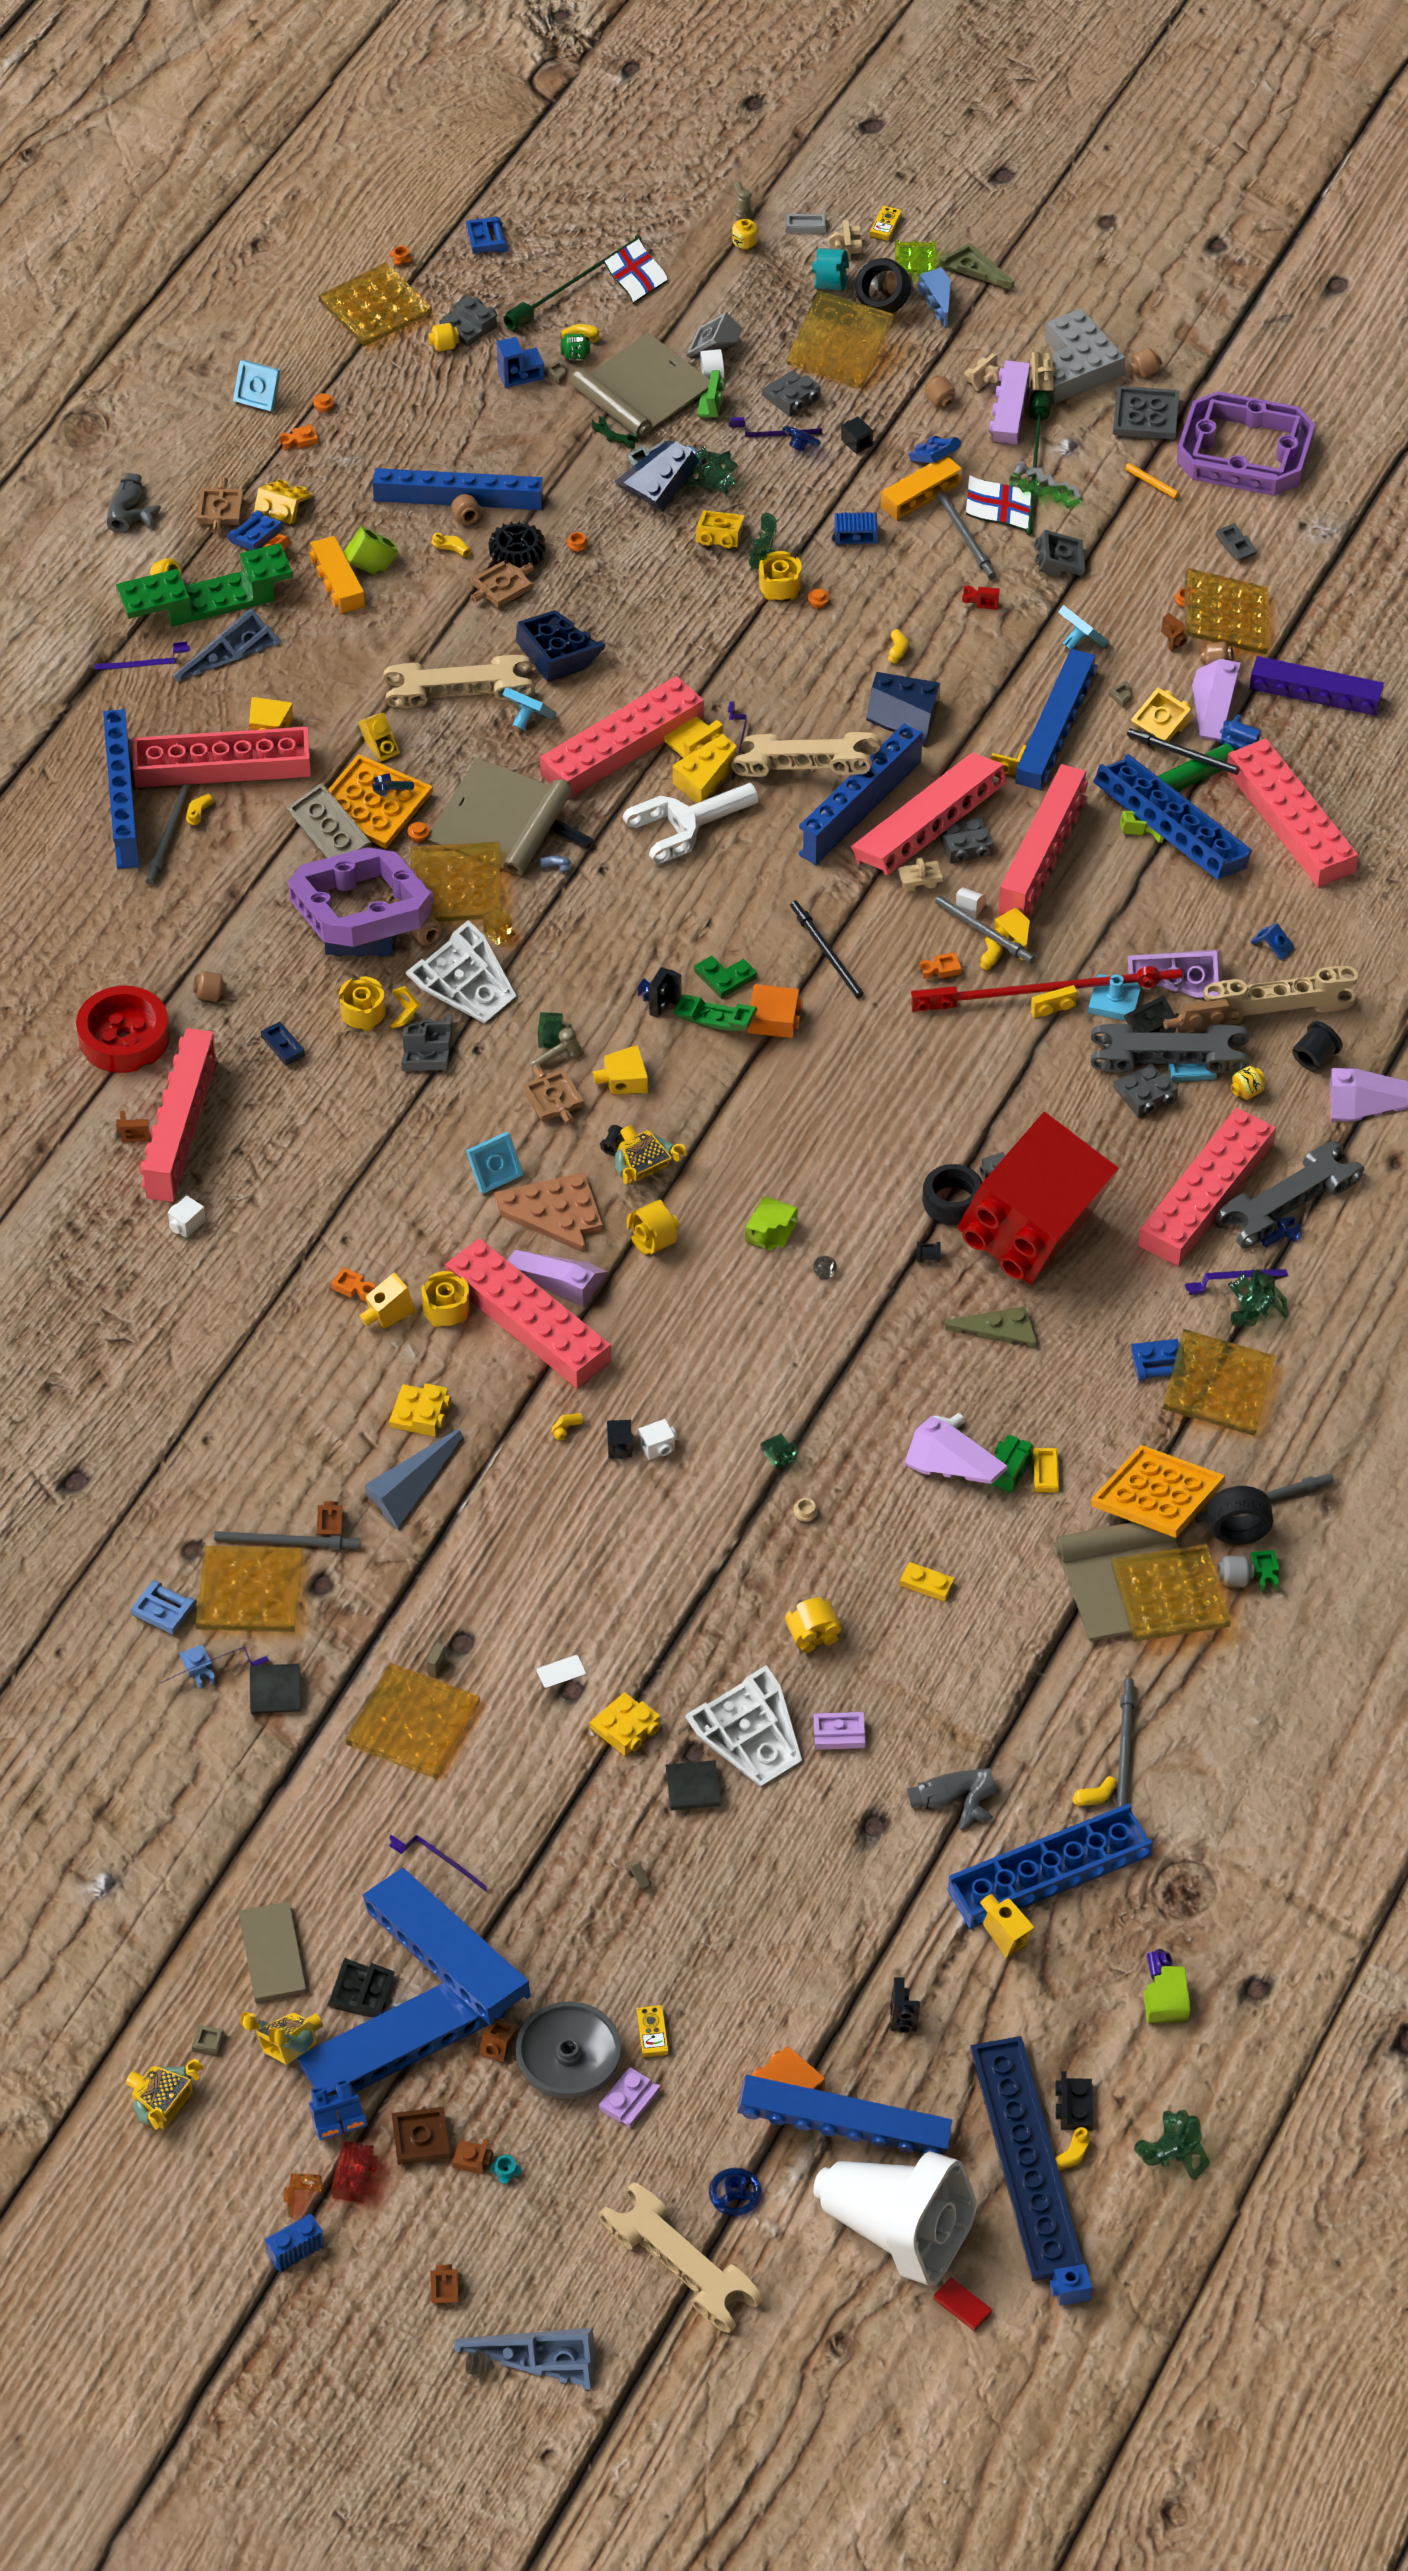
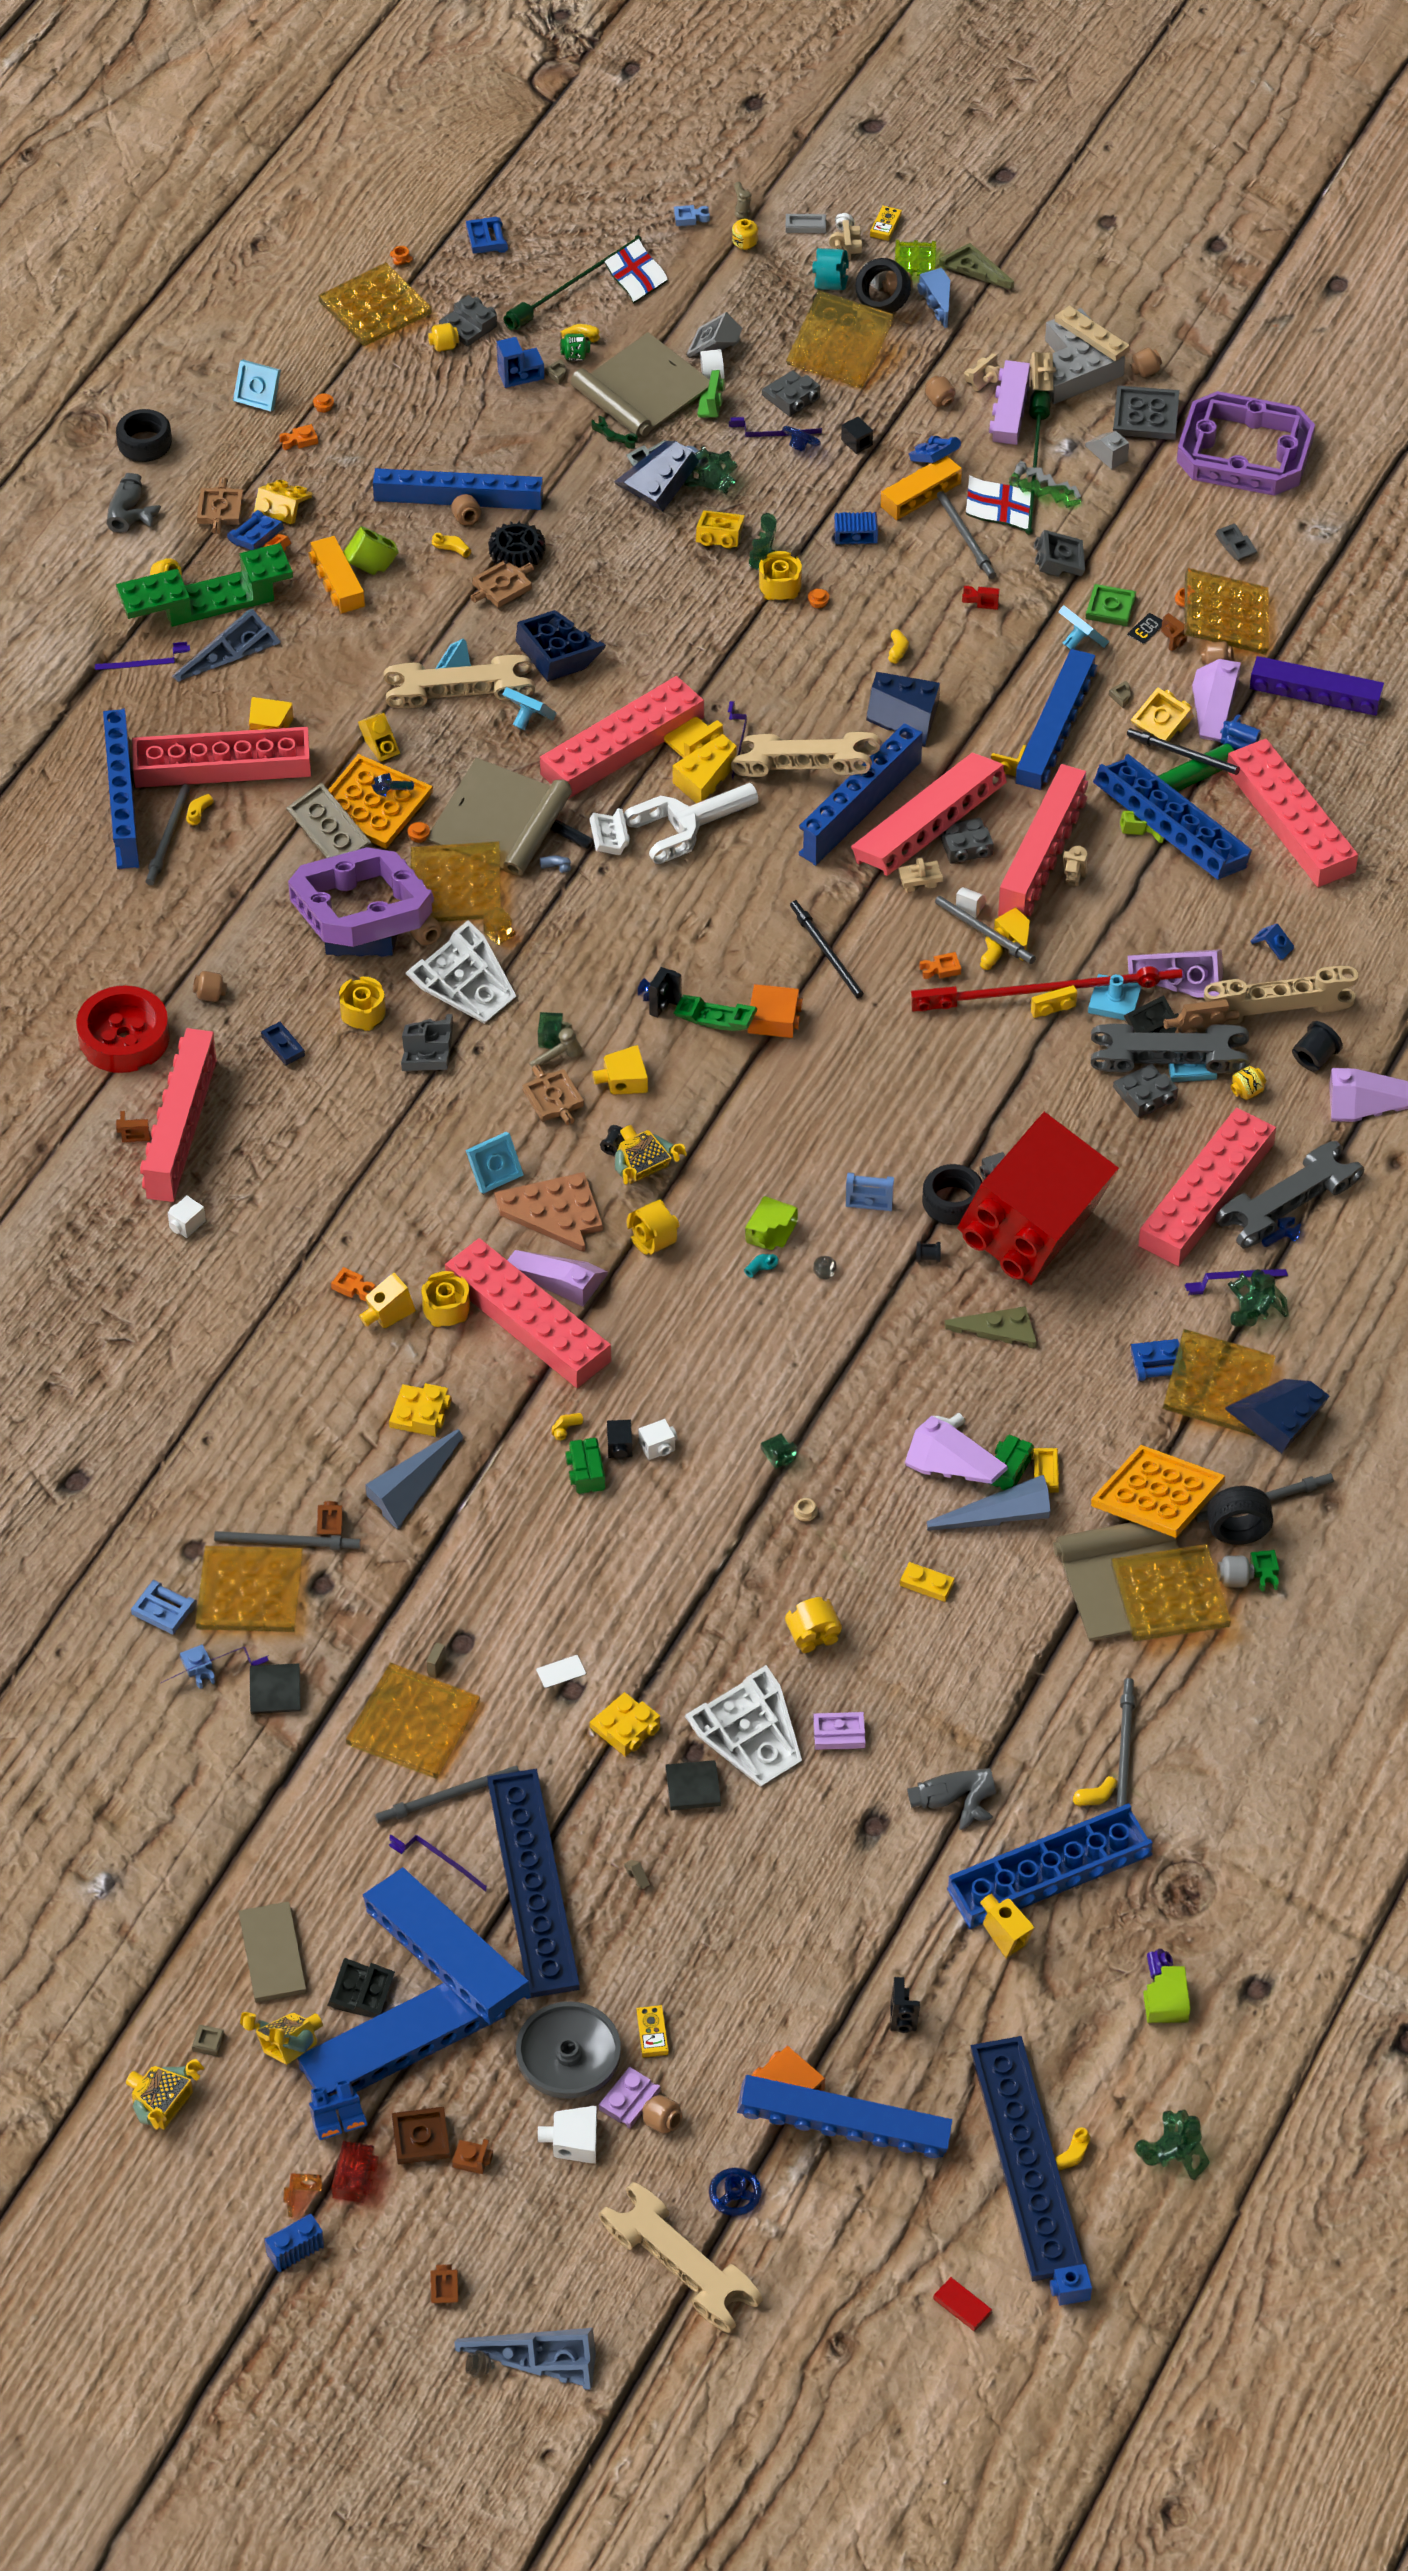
yellow bracket [390,986,422,1029] -> none
dark orange bracket [480,2018,519,2063] -> none
teal plate [490,2154,522,2184] -> none
orange plate [567,532,588,552] -> none
green plate [694,955,757,999] -> none
white cone [813,2152,976,2286] -> none
black bracket [1055,2071,1093,2130] -> none
light orange bar [1125,463,1180,499] -> none
none -> black tyre [116,409,172,462]
none -> dark grey bar [374,1765,519,1823]
none -> medium azure slope [435,639,471,669]
none -> dark blue plate [487,1768,580,1998]
none -> white torso [538,2106,597,2164]
none -> green brick [565,1438,605,1494]
none -> white bracket [590,808,630,855]
none -> medium nougat head [642,2095,682,2134]
none -> medium blue plate [674,205,710,226]
none -> teal arm [744,1254,779,1278]
none -> white plate [835,213,855,231]
none -> medium blue plate [846,1173,894,1211]
none -> sand blue wedge [926,1475,1051,1531]
none -> tan plate [1055,306,1130,362]
none -> tan hips [1063,846,1087,886]
none -> light grey slope [1085,431,1129,470]
none -> bright green tile [1085,584,1136,626]
none -> black sticker [1127,613,1162,644]
none -> dark blue wedge [1225,1379,1330,1454]

